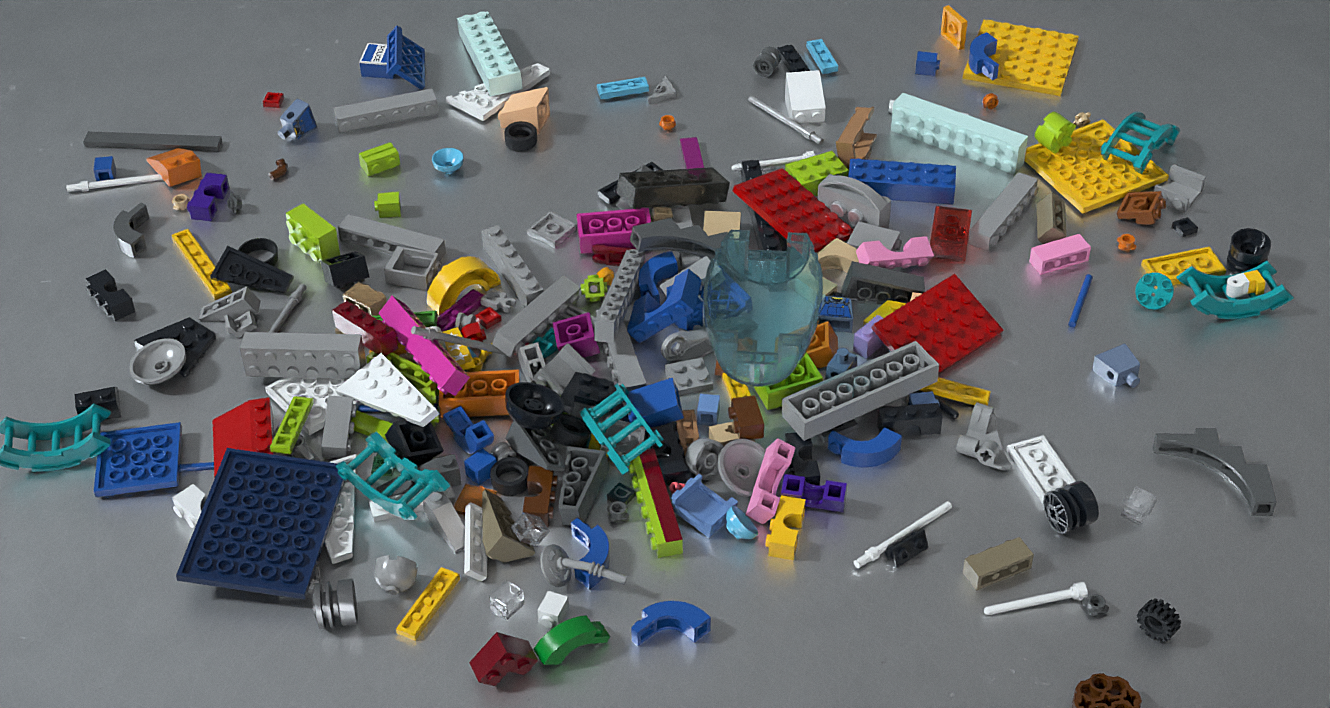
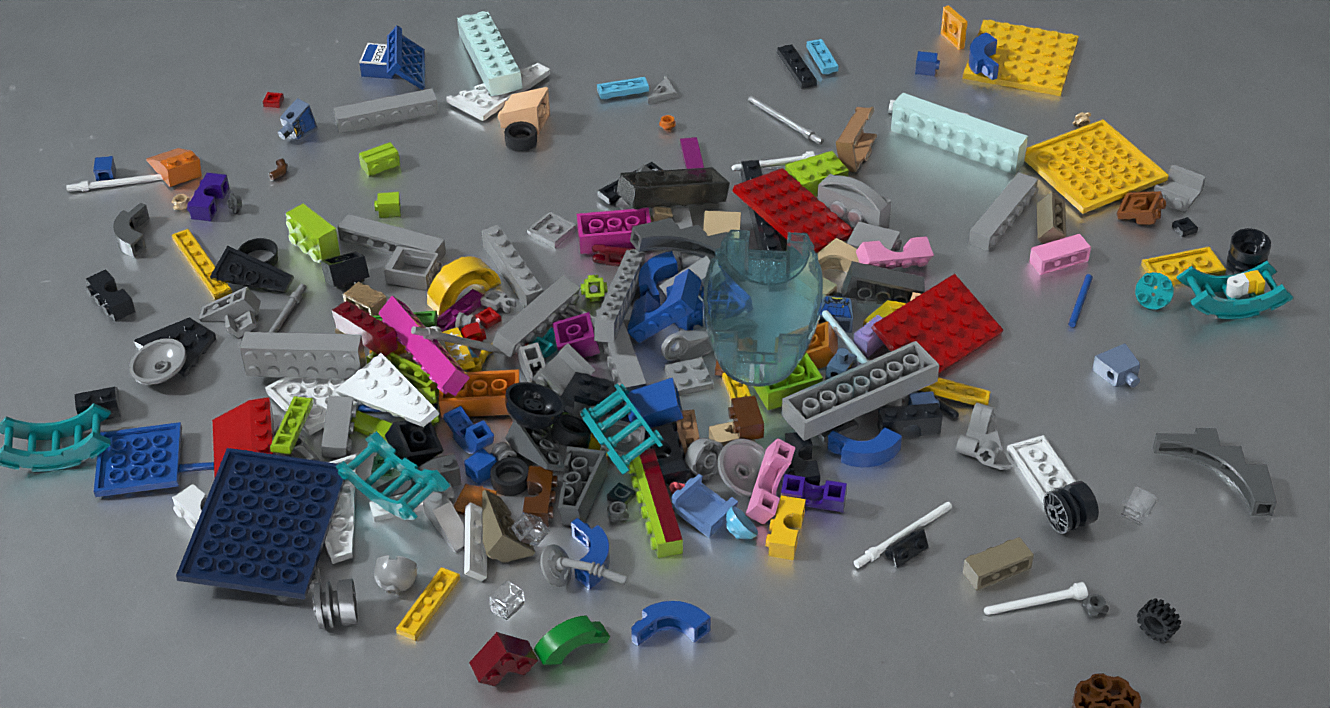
dark grey tile [83,131,222,152] -> none
medium azure piece [432,148,464,174] -> none
white brick [537,591,569,628] -> none
light orange plate [596,267,615,286] -> none
medium blue brick [697,394,720,426] -> none
dark grey wheel [753,46,781,77] -> none
white slope [785,70,826,124] -> none
blue brick [848,158,956,205] -> none
clear red brick [930,206,972,262] -> none
orange plate [982,93,999,109] -> none
lime brick [1034,111,1076,154] -> none
teal fence [1101,112,1180,174] -> none
orange plate [1117,234,1137,250] -> none
none -> white piece [822,310,868,364]

